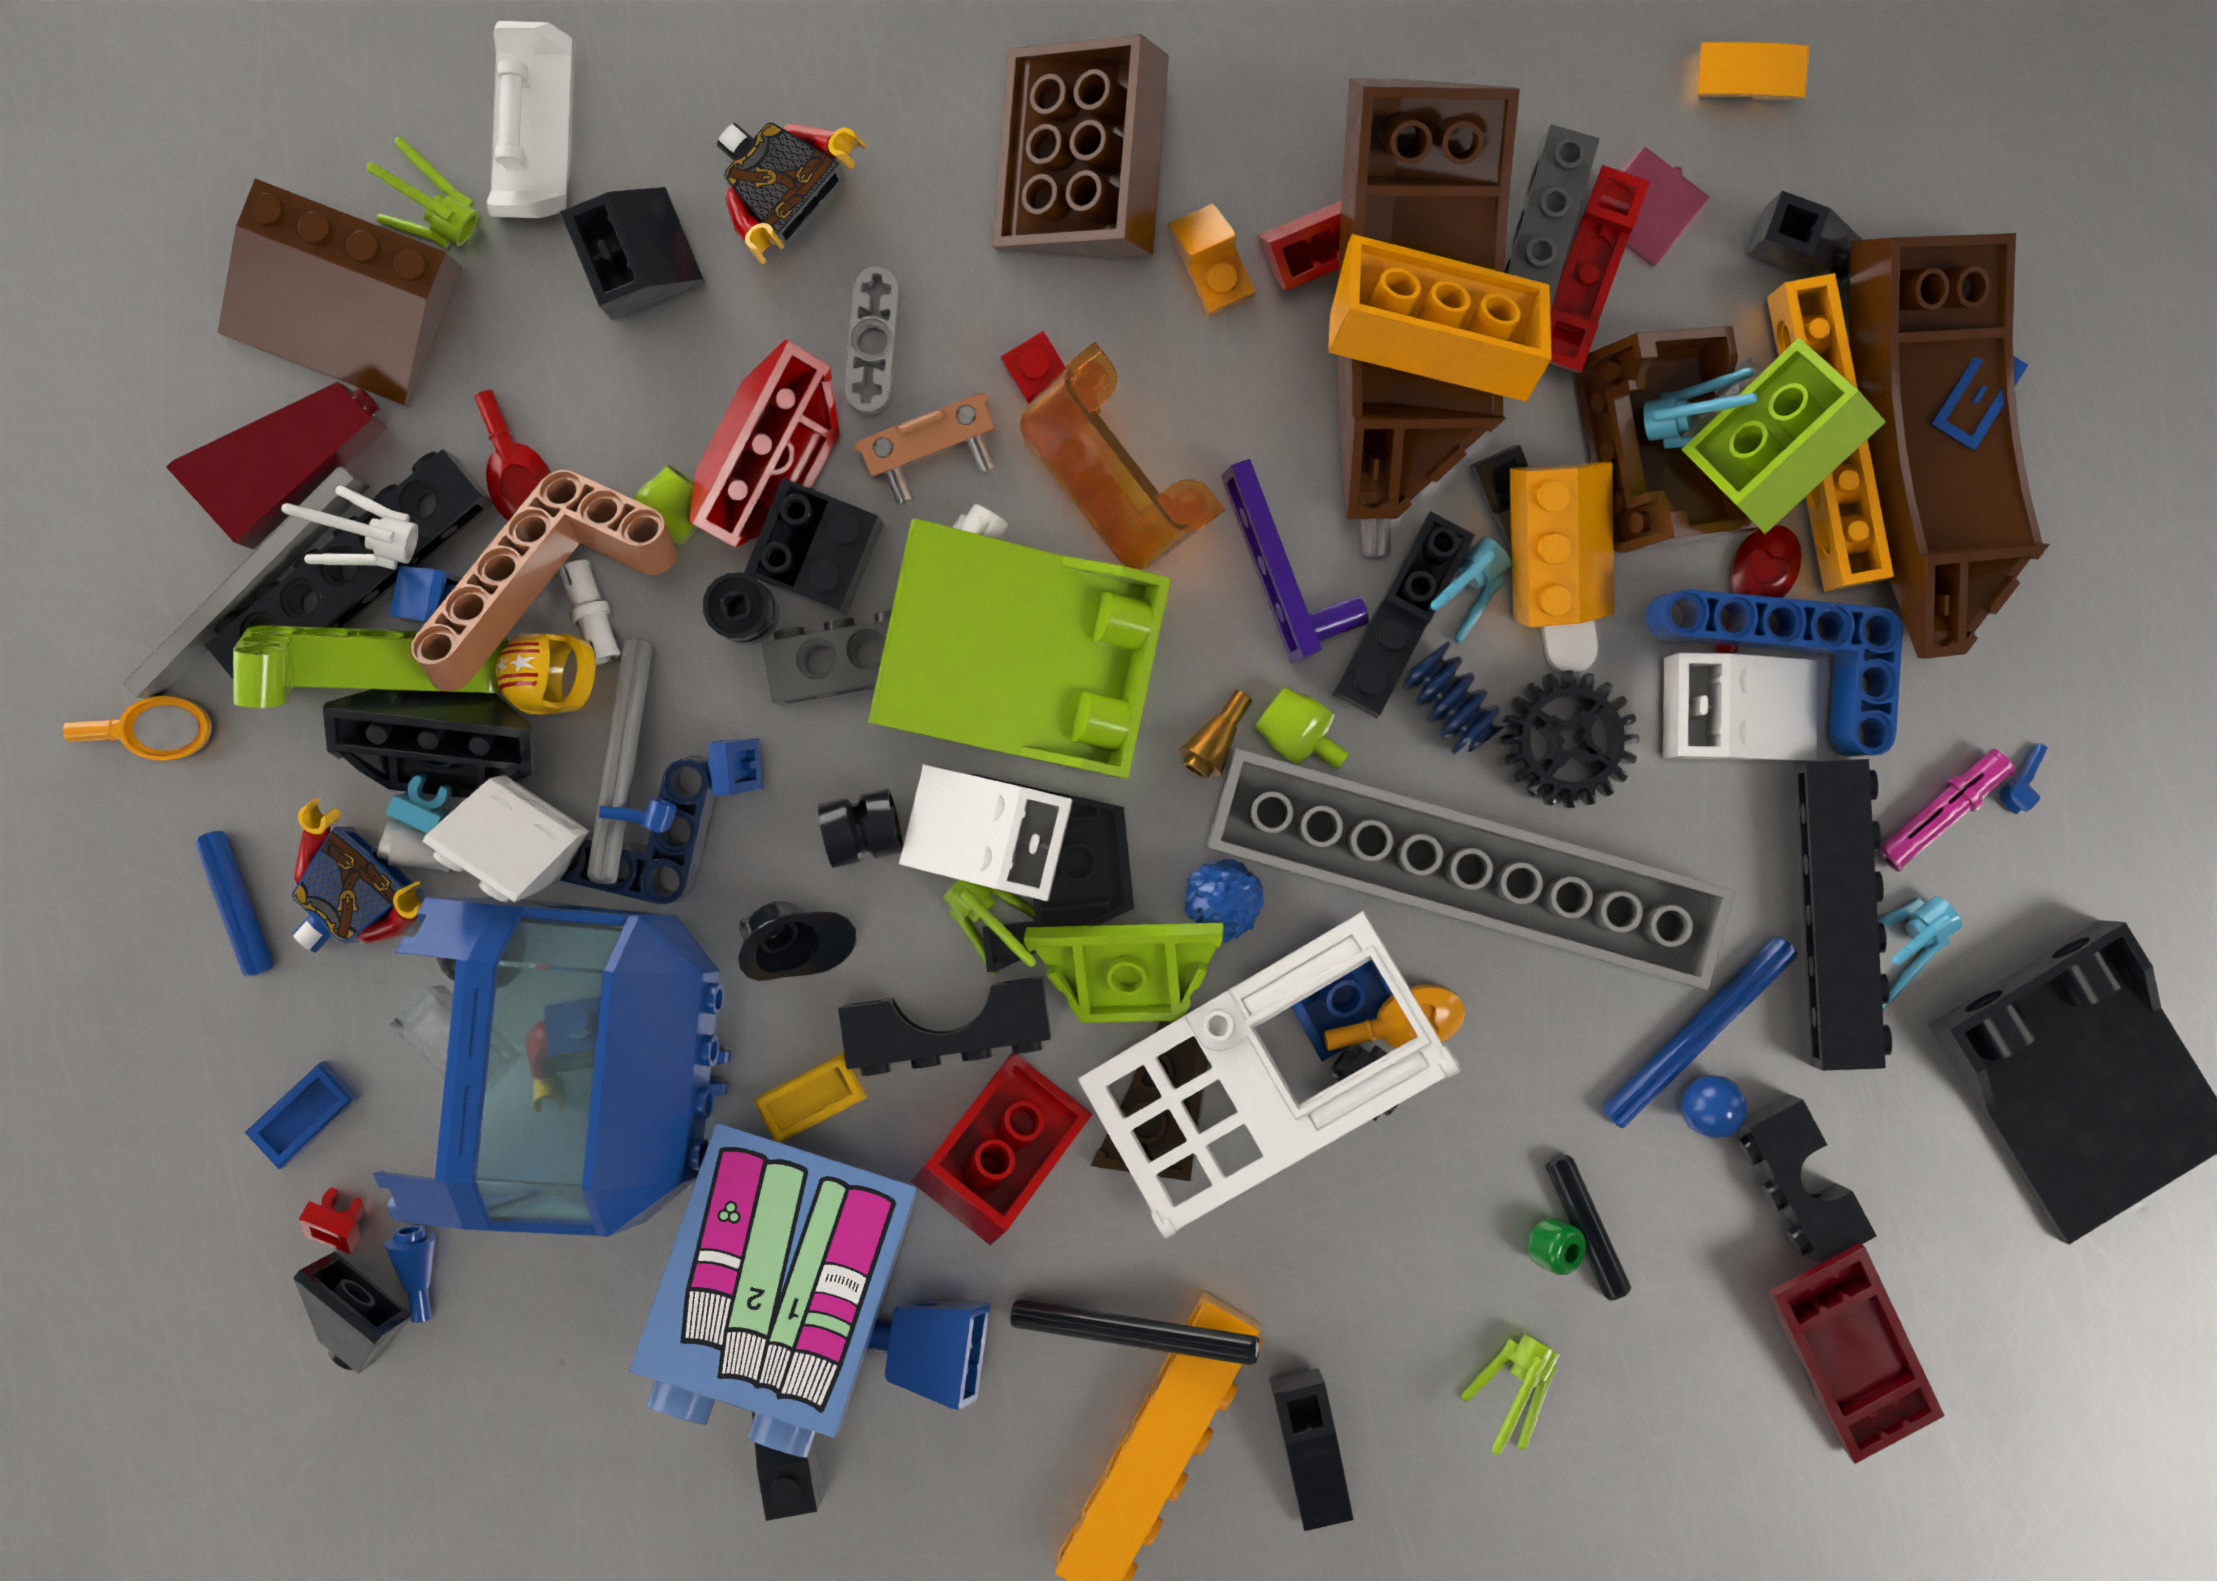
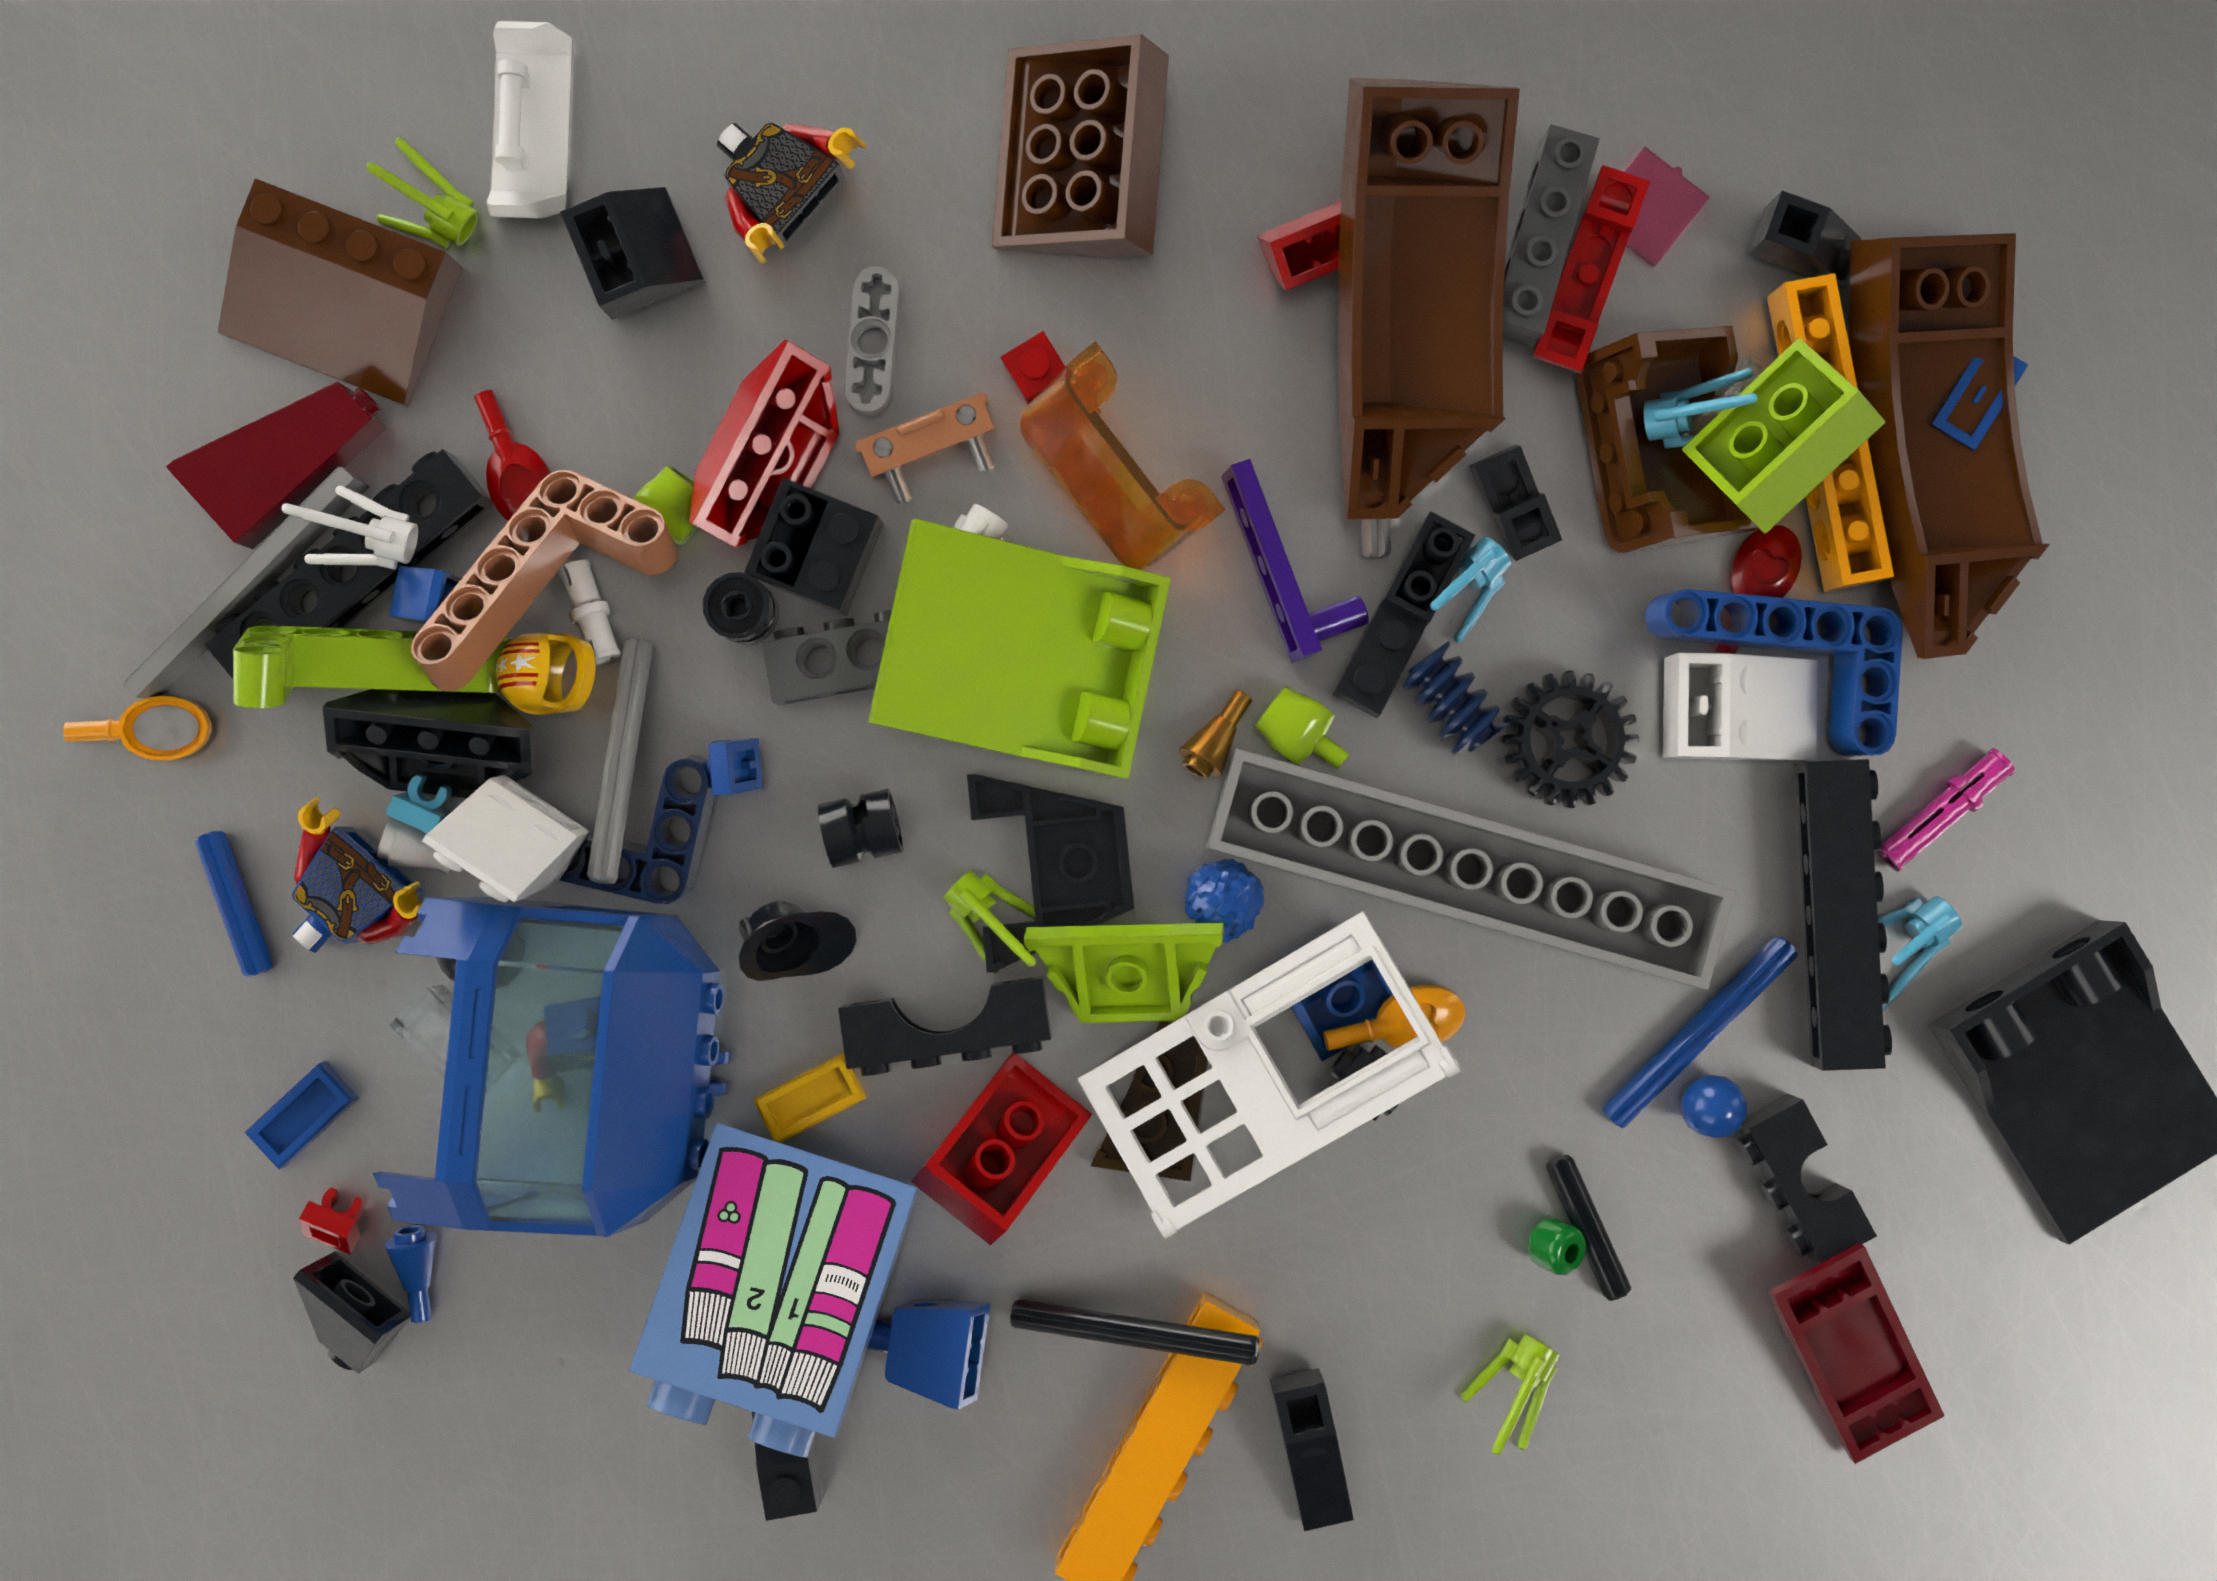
blue hand [599,797,676,833] -> none
white slope [899,764,1073,901] -> none
light orange slope [1168,203,1256,317] -> none
light orange slope [1328,234,1552,402] -> none
light orange slope [1510,461,1614,627] -> none
white tile [1541,620,1598,674] -> none
light orange slope [1697,42,1810,100] -> none
blue hand [1999,743,2048,814] -> none

